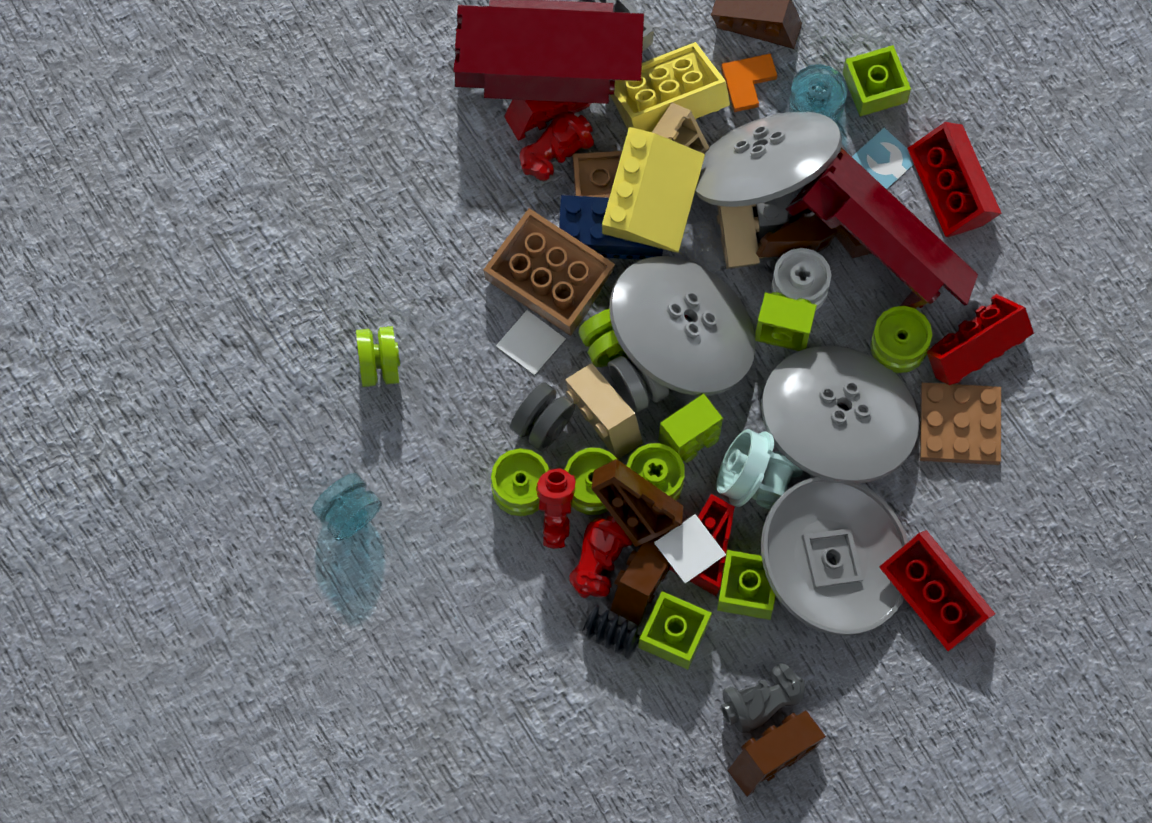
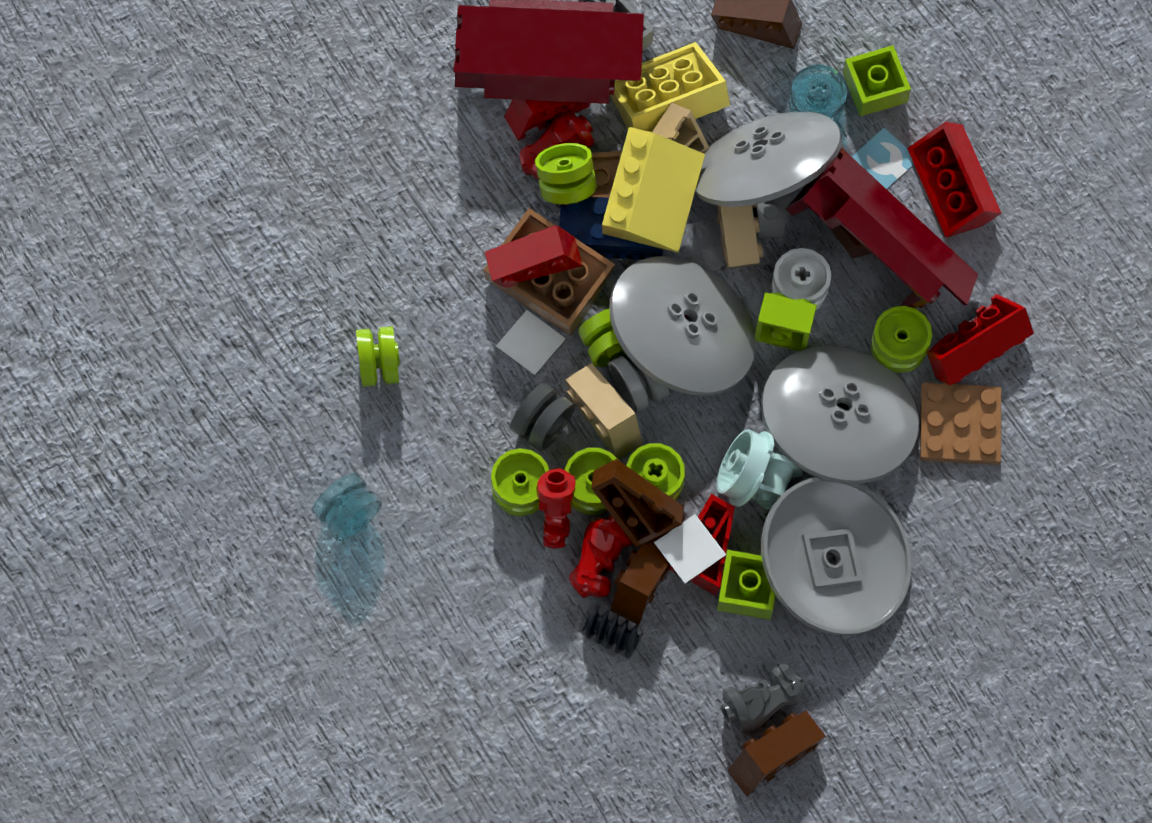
lime brick [638,591,712,670] -> none
lime brick [658,394,723,463] -> none
orange tile [721,53,777,112] -> none
reddish brown slope [756,212,838,257] -> none
red slope [879,530,996,652] -> none
none -> red wedge [484,225,583,288]
none -> lime wheel [535,143,597,204]

